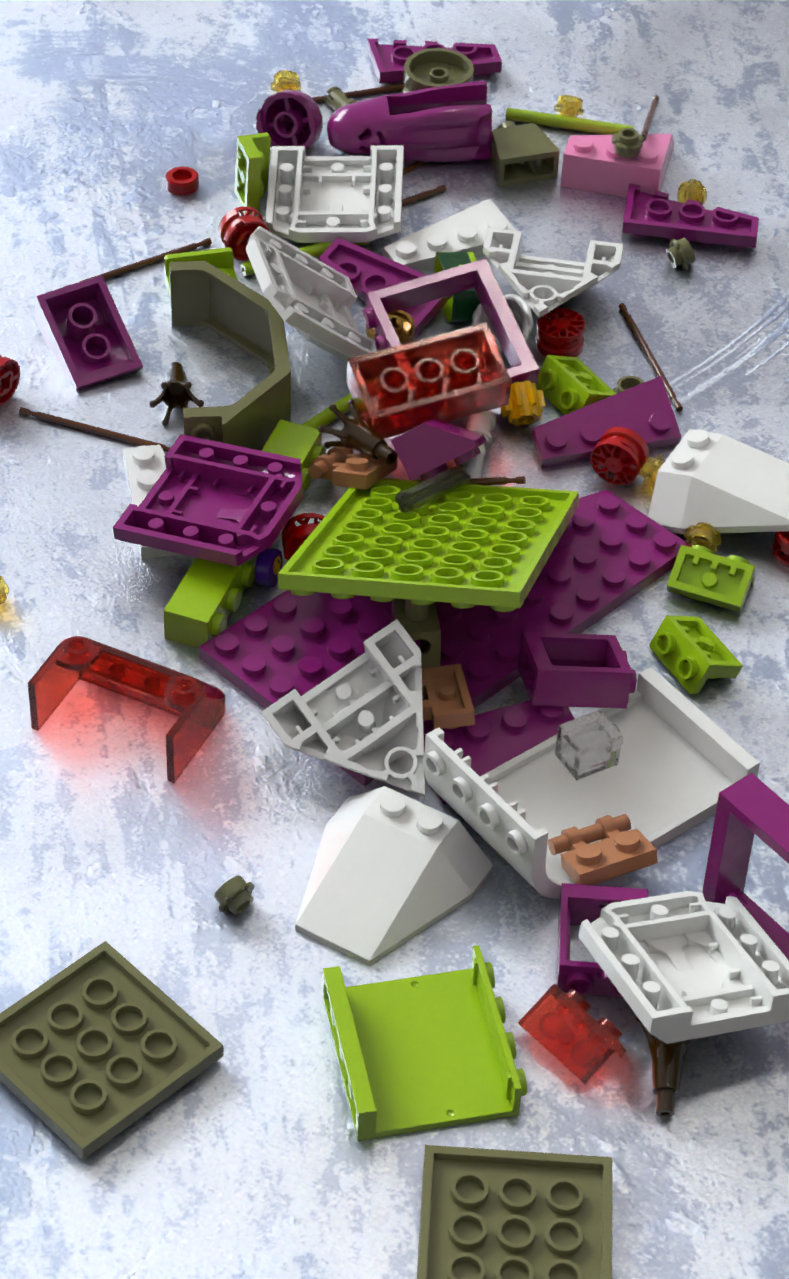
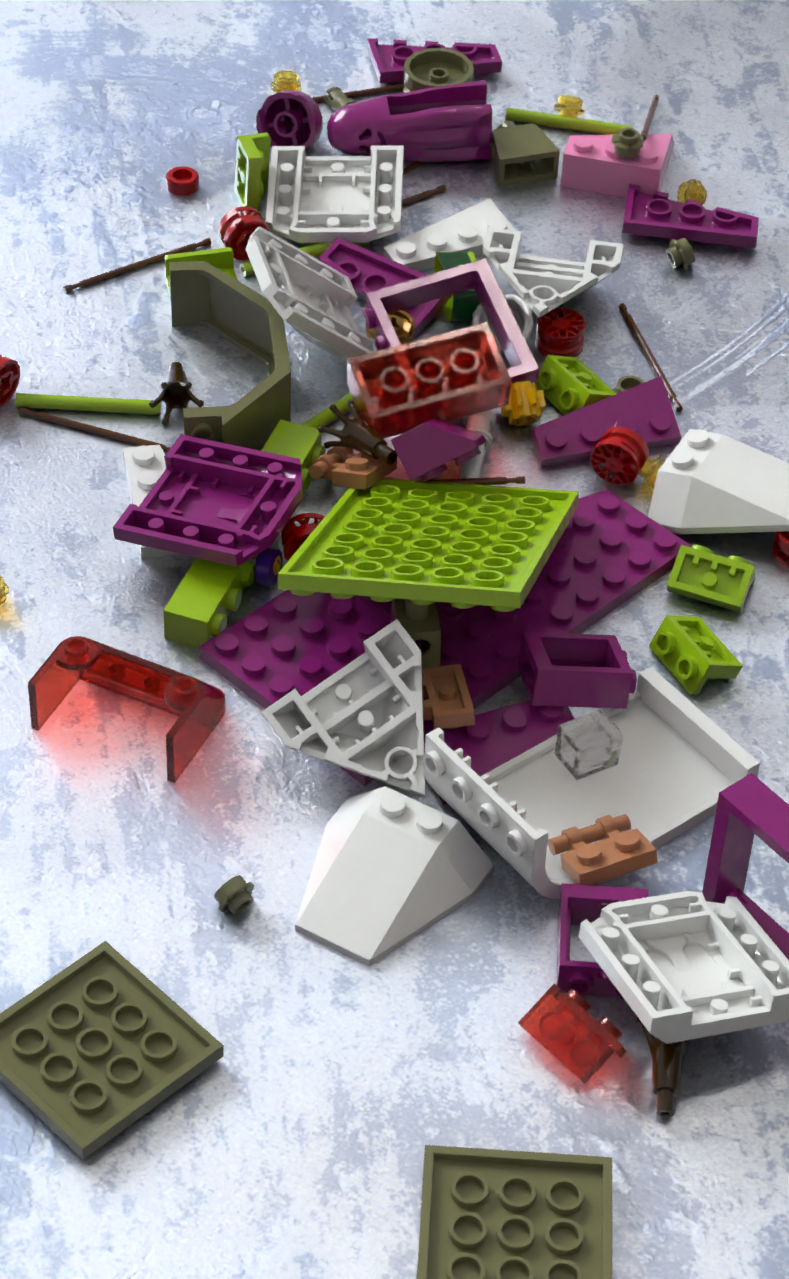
magenta slope [33,275,143,391] -> none
lime panel [322,945,527,1141] -> none
clear smoke axle [395,464,471,513] -> none
clear yellow plate [684,522,721,553] -> none
none -> lime piece [15,393,162,415]

